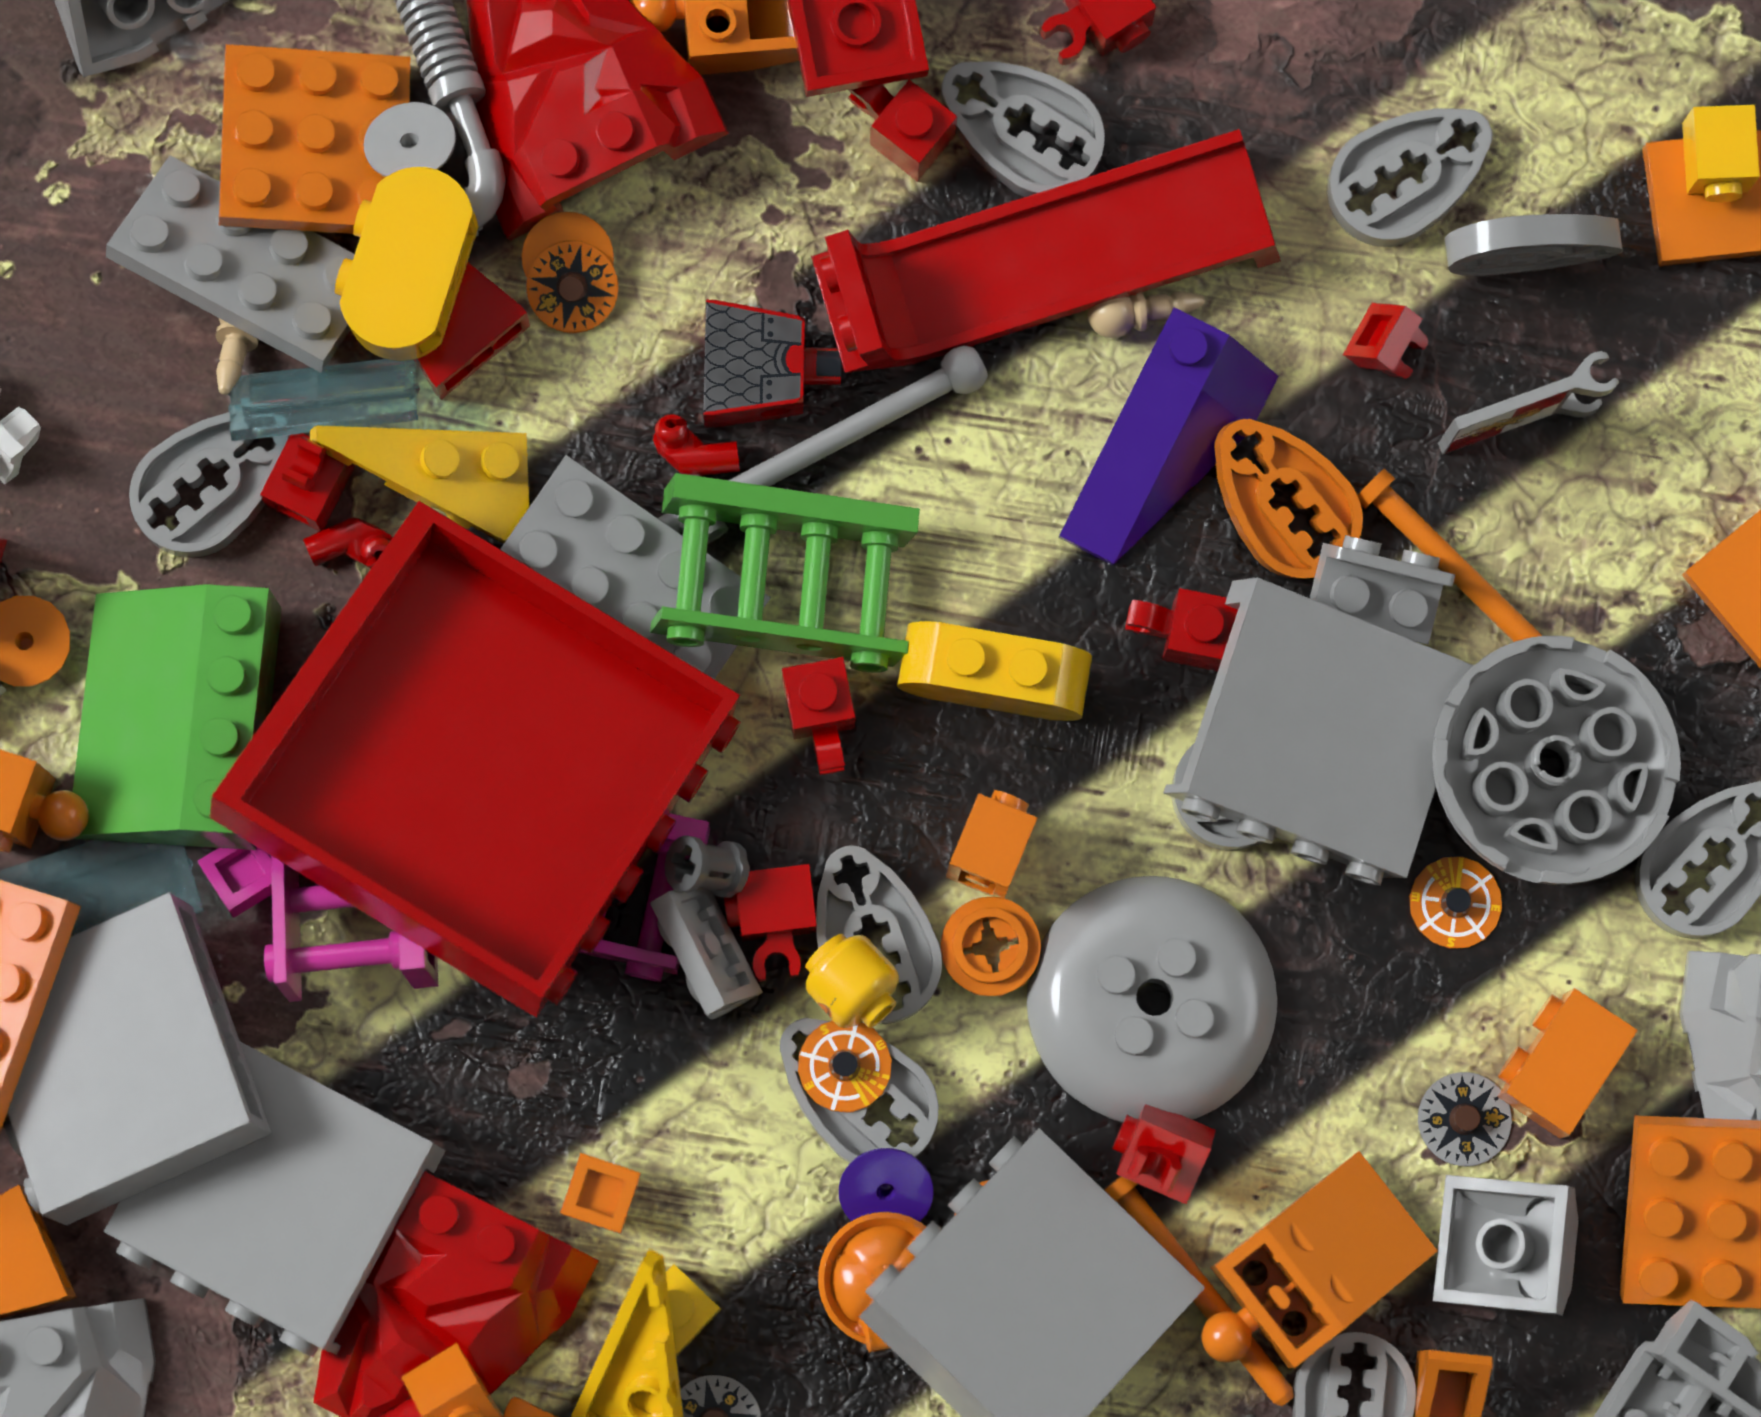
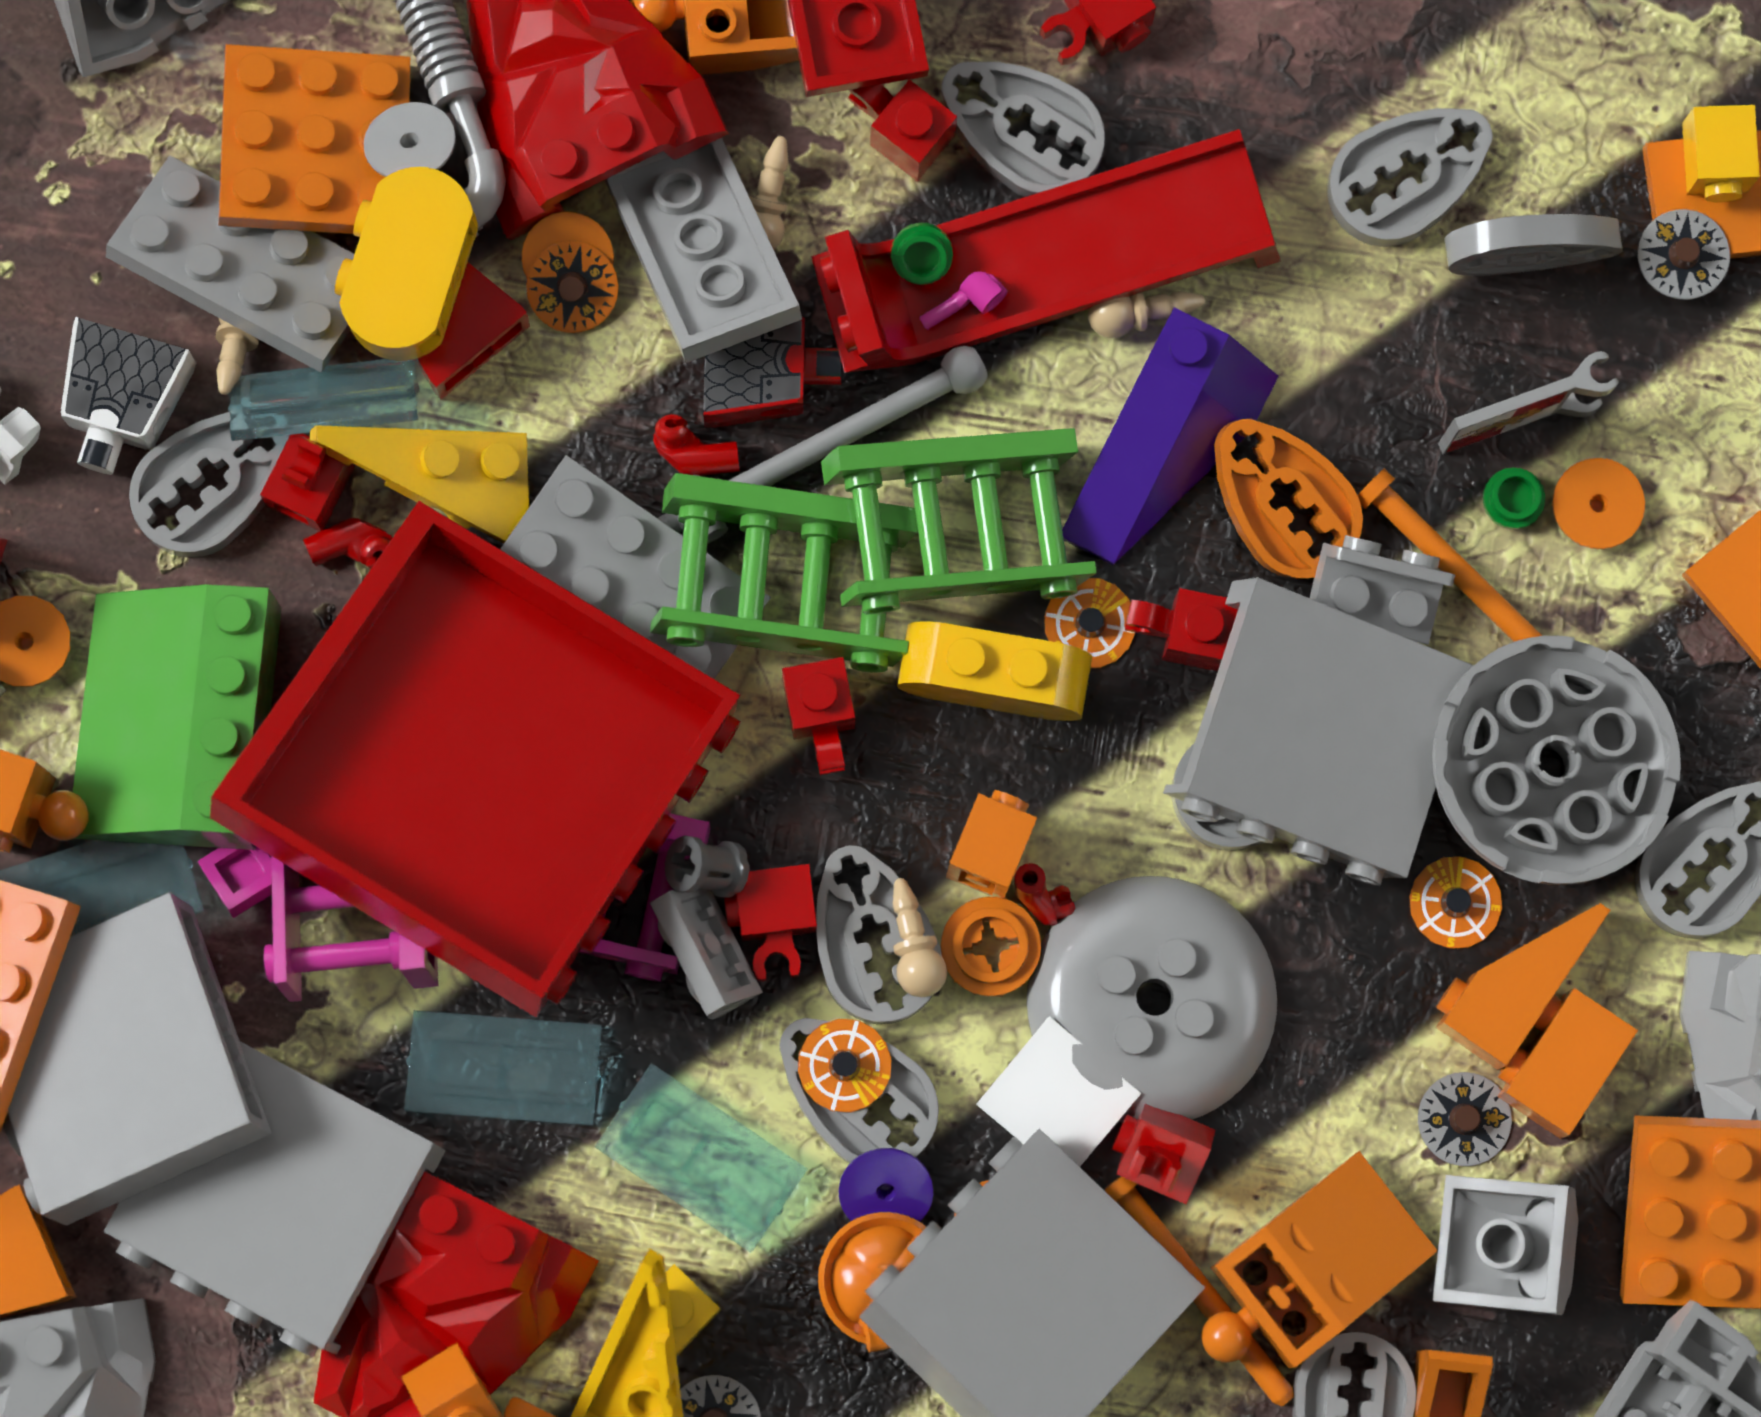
orange tile [560,1153,641,1234] -> none
yellow head [805,933,899,1028] -> none
red tile [1343,303,1428,378] -> none
none -> torso [61,317,196,475]
none -> clear light blue piece [404,1010,602,1126]
none -> clear light blue piece [595,1063,808,1253]
none -> light grey plate [604,138,802,363]
none -> tan bar [748,136,788,250]
none -> bright green fence [821,428,1096,614]
none -> green plate [891,223,953,285]
none -> tan bar [893,878,947,997]
none -> dark pink hand [920,272,1007,330]
none -> white sticker [976,1016,1141,1167]
none -> red arm [1014,863,1076,926]
none -> orange piece [1045,578,1135,668]
none -> orange slope [1436,903,1611,1070]
none -> green plate [1483,467,1545,530]
none -> orange piece [1552,458,1645,549]
none -> piece [1638,209,1730,300]

